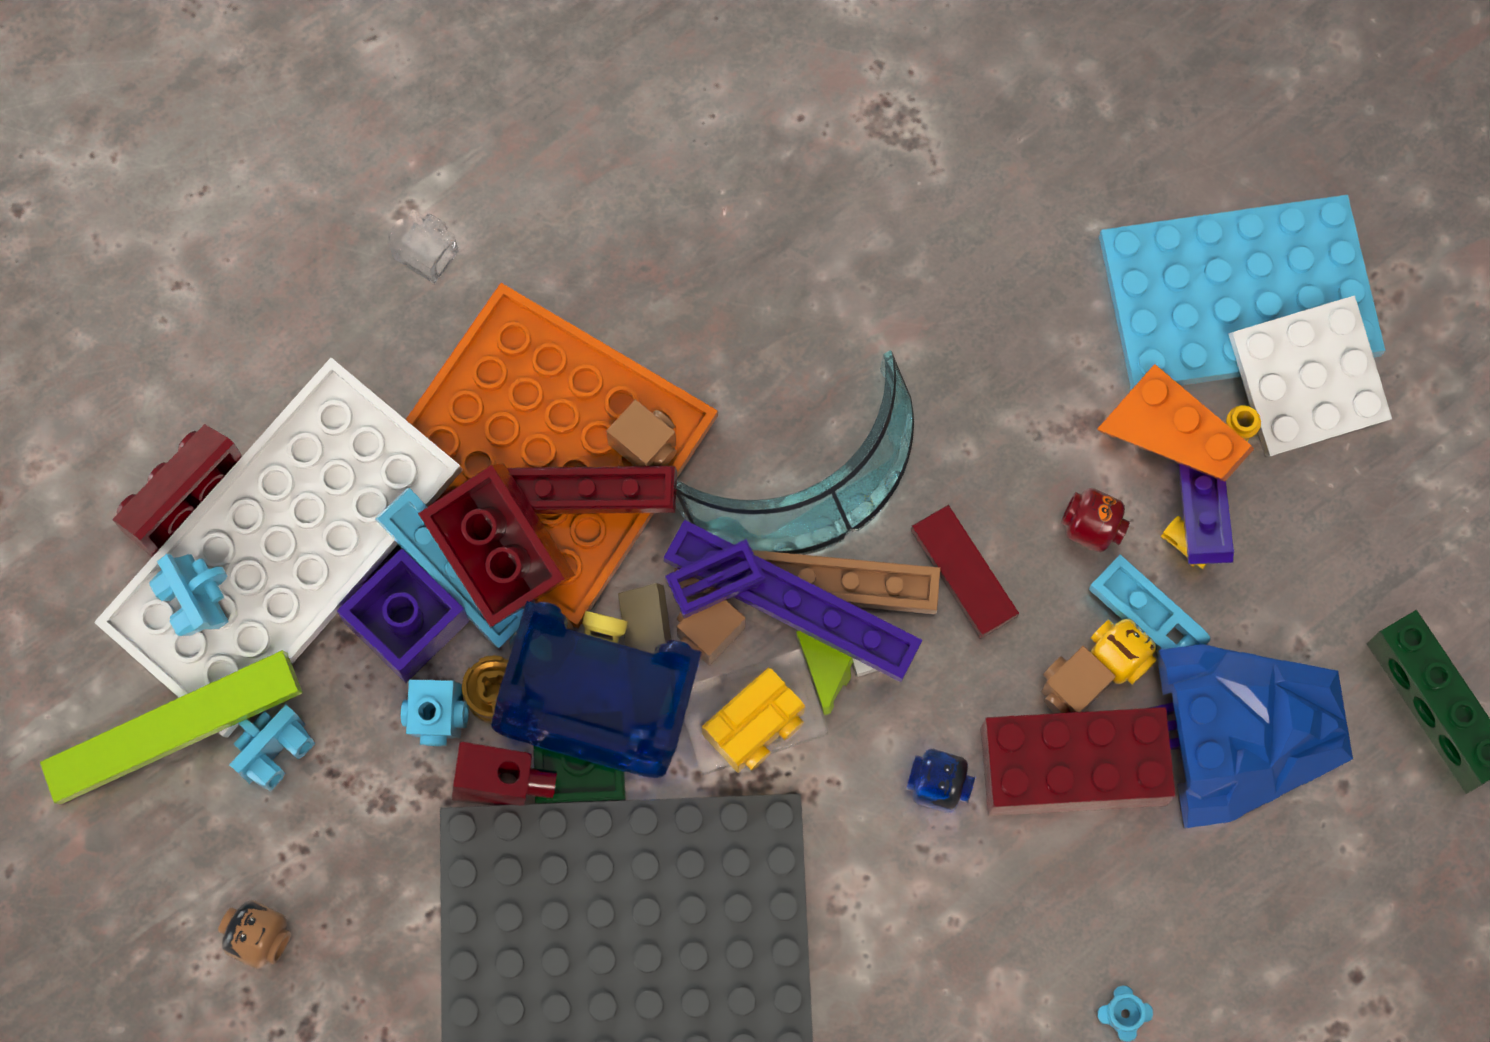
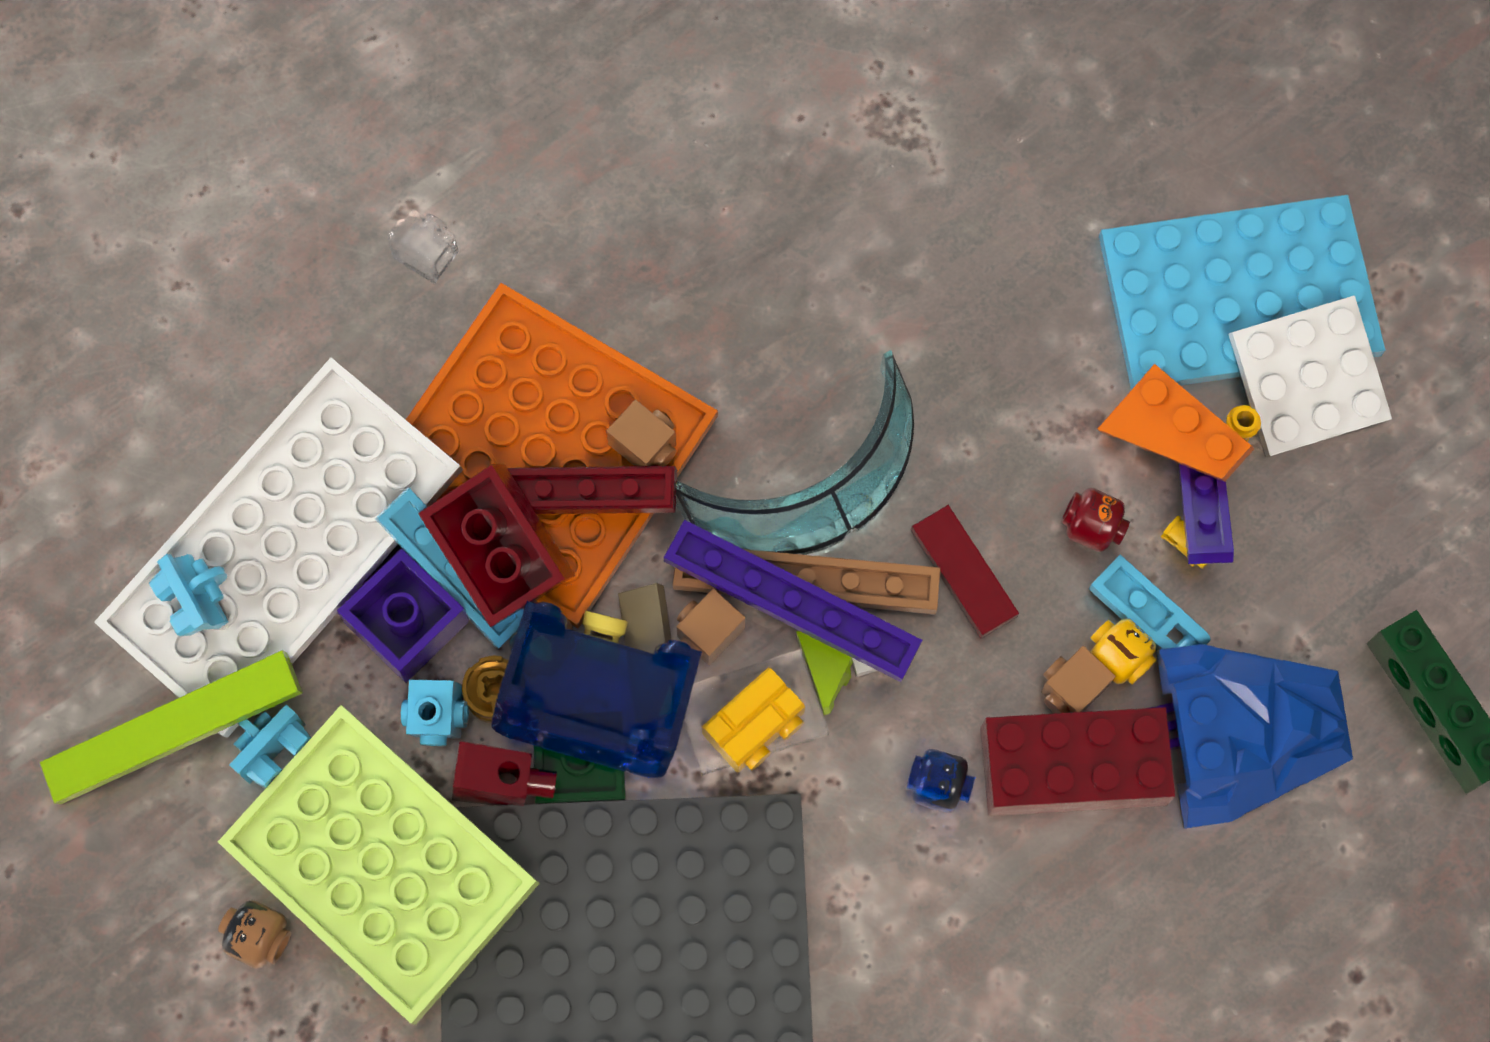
dark red slope [112,424,242,557] -> none
dark purple tile [665,539,766,619] -> none
medium azure plate [1097,986,1153,1042] -> none
none -> yellowish green plate [218,705,540,1025]

